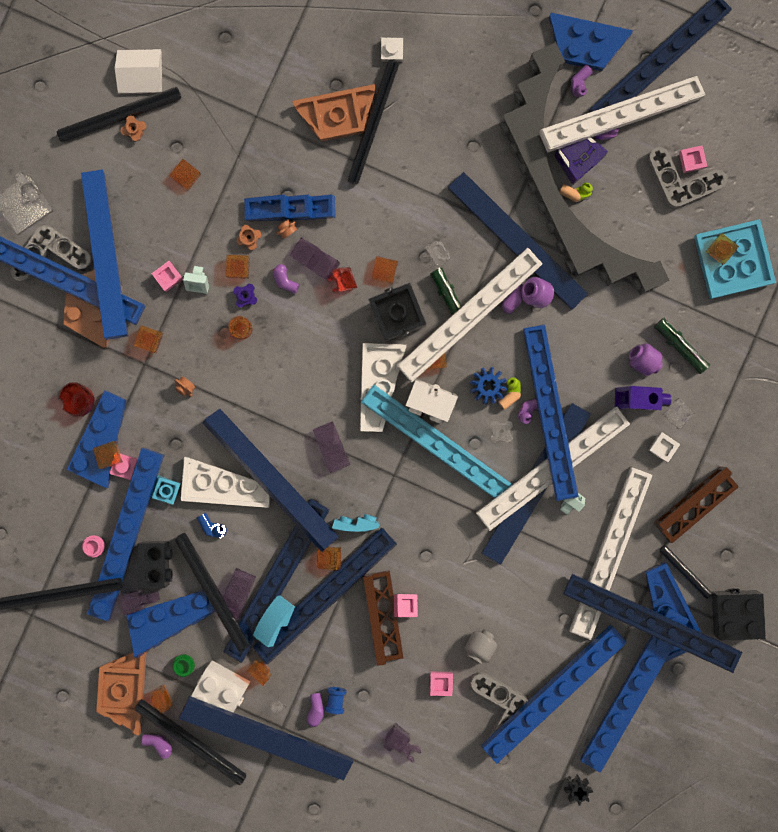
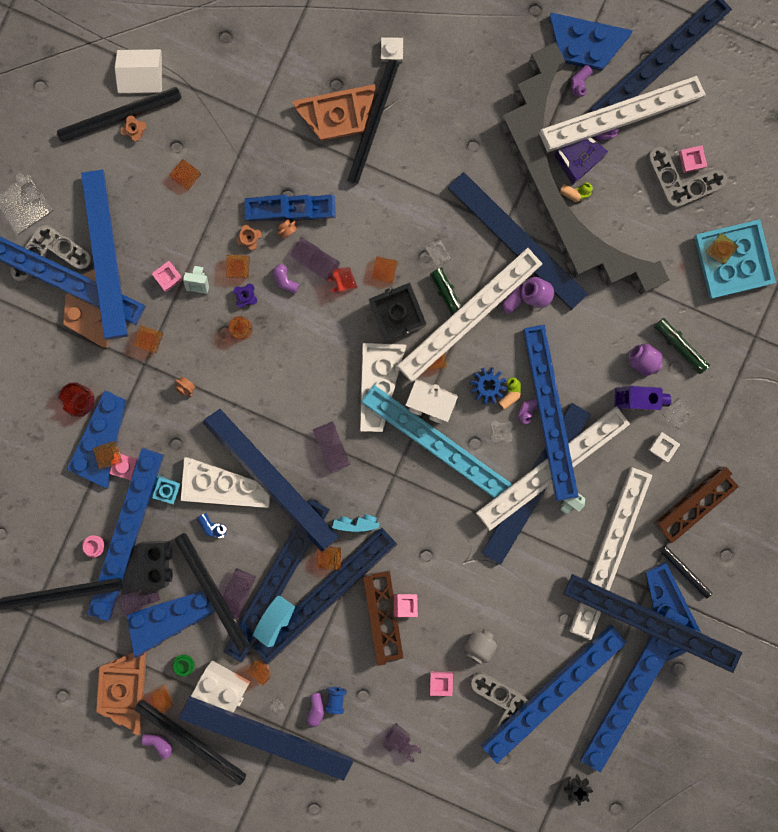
black brick [712,588,766,640] -> none

